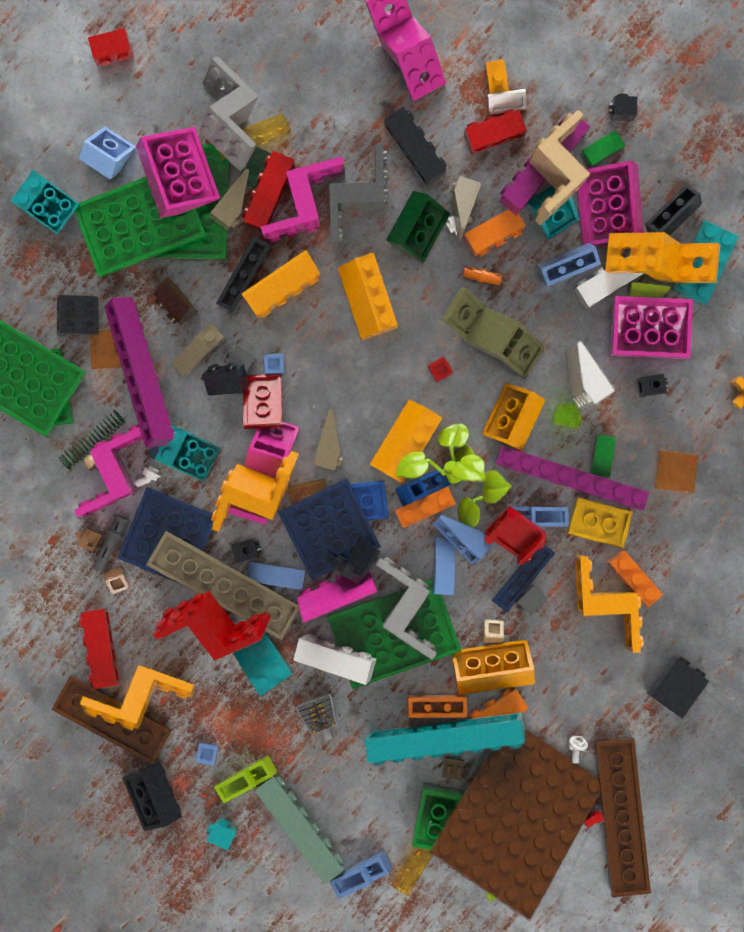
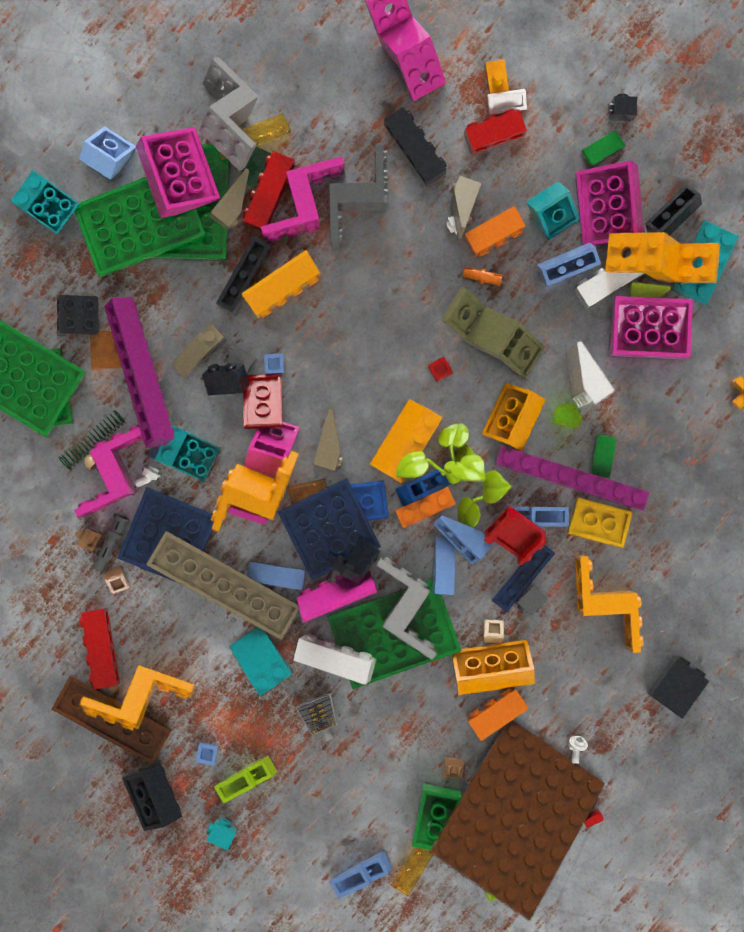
red brick [88,28,134,66] -> none
red bracket [153,591,271,661] -> none
dark brown slope [154,276,198,326] -> none
black brick [231,538,262,563] -> none
sand green brick [255,774,345,884] -> none
light orange slope [337,252,398,340] -> none
teal brick [364,712,526,765] -> none
dark green slope [386,190,450,263] -> none
orange brick [408,695,467,718] -> none
magenta brick [499,113,590,216] -> none
tan bracket [529,110,590,225] -> none
reddish brown plate [595,737,651,897] -> none
orange brick [606,550,663,607] -> none
black brick [637,374,669,398] -> none
clear orange tile [655,450,698,493] -> none

